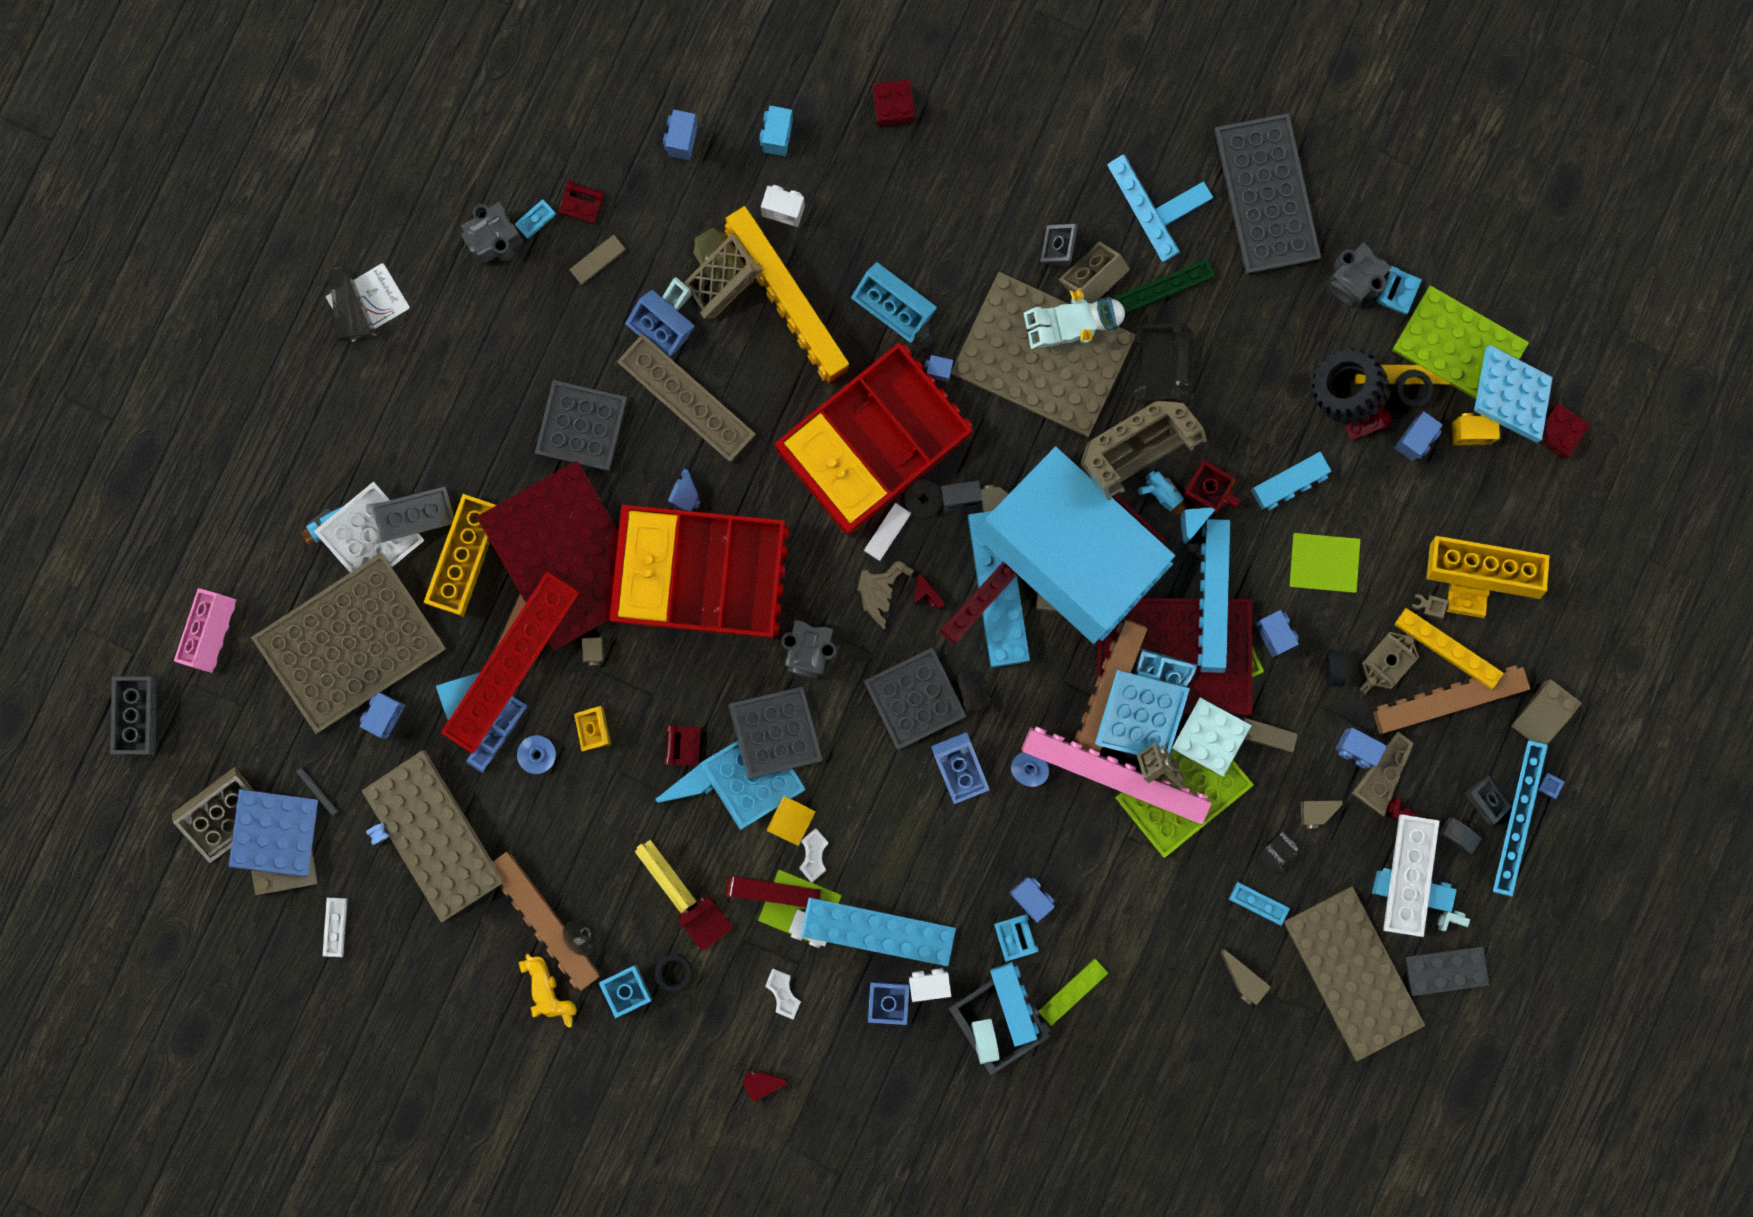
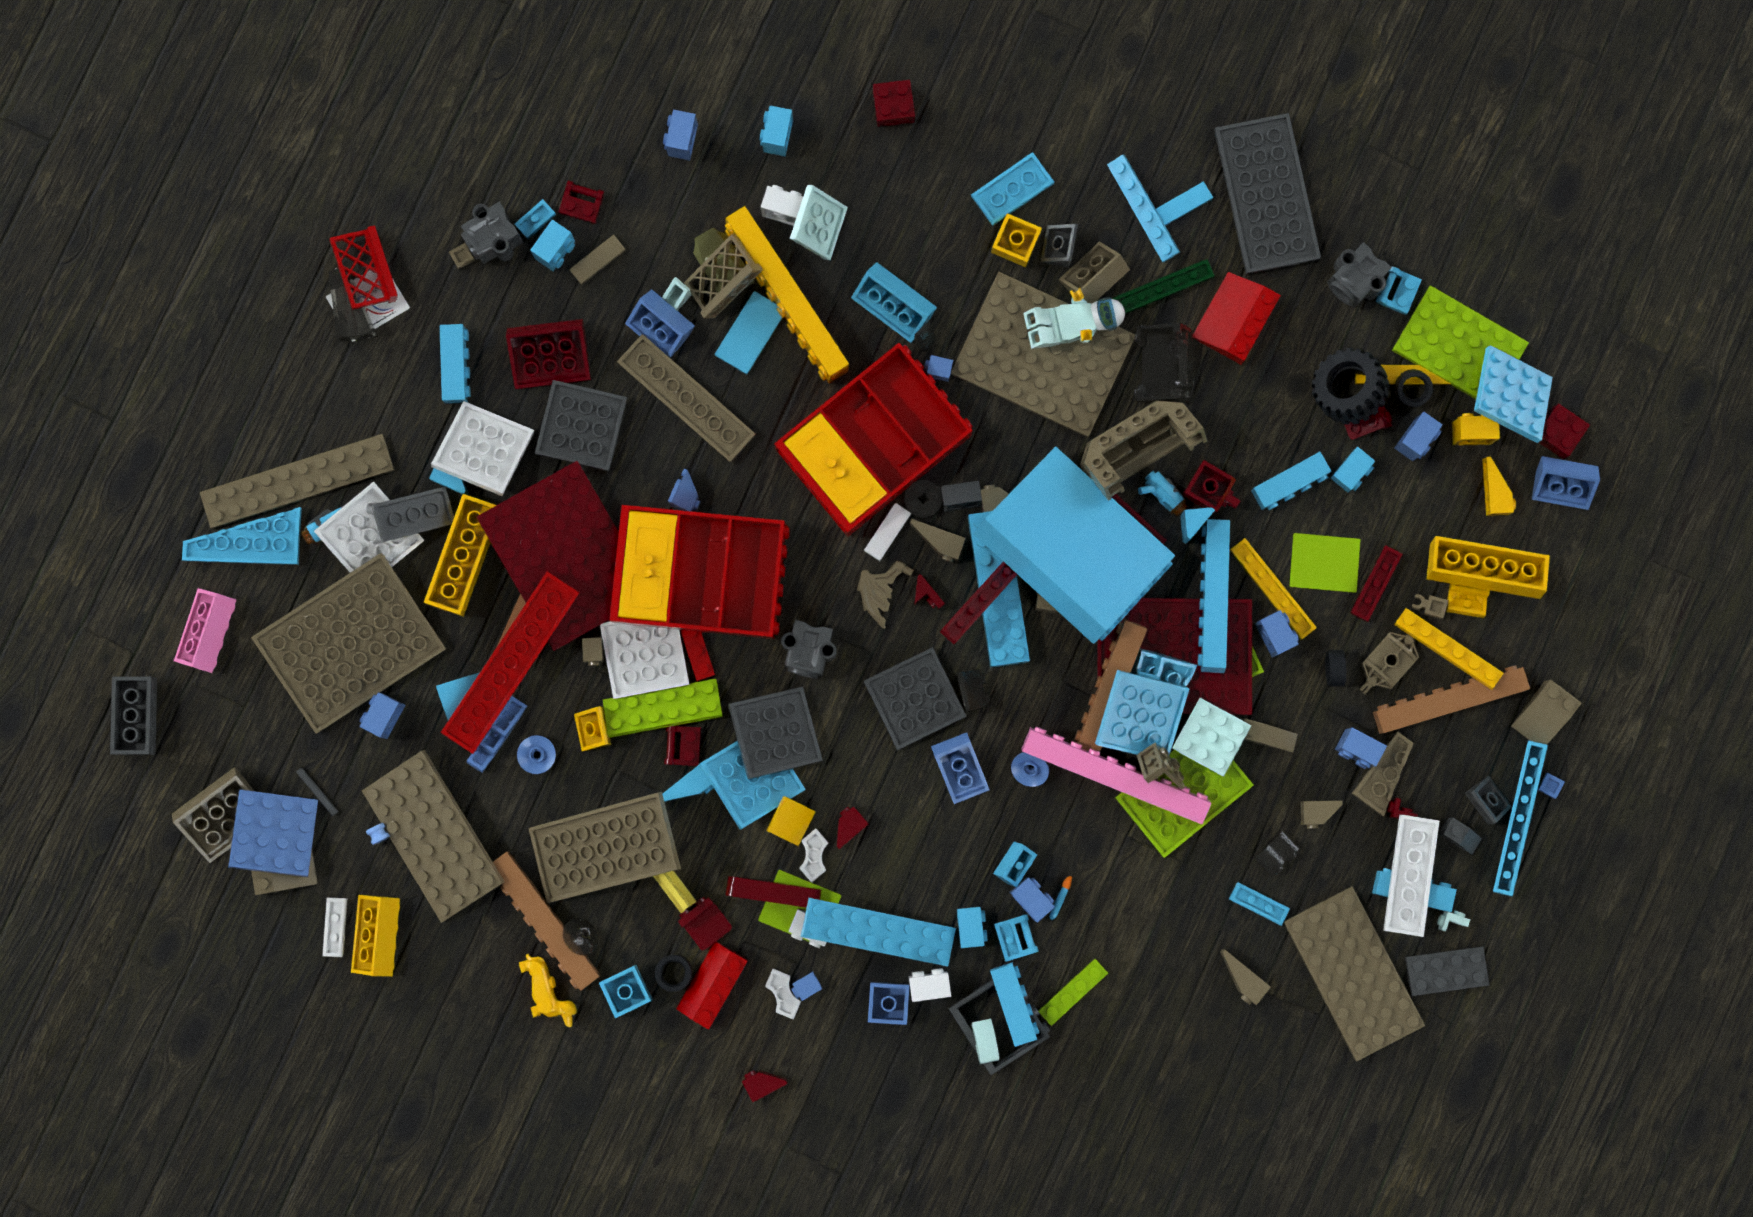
none -> medium azure wing [182,507,302,565]
none -> dark tan plate [200,434,395,529]
none -> red fence [329,225,398,310]
none -> yellow slope [351,895,400,977]
none -> medium azure slope [429,468,468,495]
none -> white plate [431,401,534,496]
none -> medium azure brick [440,324,471,404]
none -> dark tan tile [449,243,475,269]
none -> dark red slope [506,319,591,389]
none -> dark tan plate [528,792,681,903]
none -> medium azure brick [530,220,575,272]
none -> white plate [600,621,689,699]
none -> lime plate [603,679,723,738]
none -> red slope [676,942,748,1030]
none -> red plate [680,630,715,681]
none -> medium azure tile [714,291,782,375]
none -> light aqua plate [790,185,848,260]
none -> medium blue brick [791,971,822,1001]
none -> dark red slope [837,806,868,849]
none -> dark tan slope [910,519,966,563]
none -> medium azure brick [957,907,988,948]
none -> medium azure tile [971,152,1054,226]
none -> yellow brick [991,213,1042,267]
none -> medium azure brick [993,841,1037,887]
none -> medium azure piece [1050,876,1072,920]
none -> red slope [1191,272,1281,365]
none -> yellow tile [1229,538,1317,640]
none -> medium azure brick [1331,447,1375,492]
none -> dark red plate [1350,545,1403,622]
none -> yellow slope [1482,457,1516,516]
none -> medium blue slope [1532,456,1600,510]

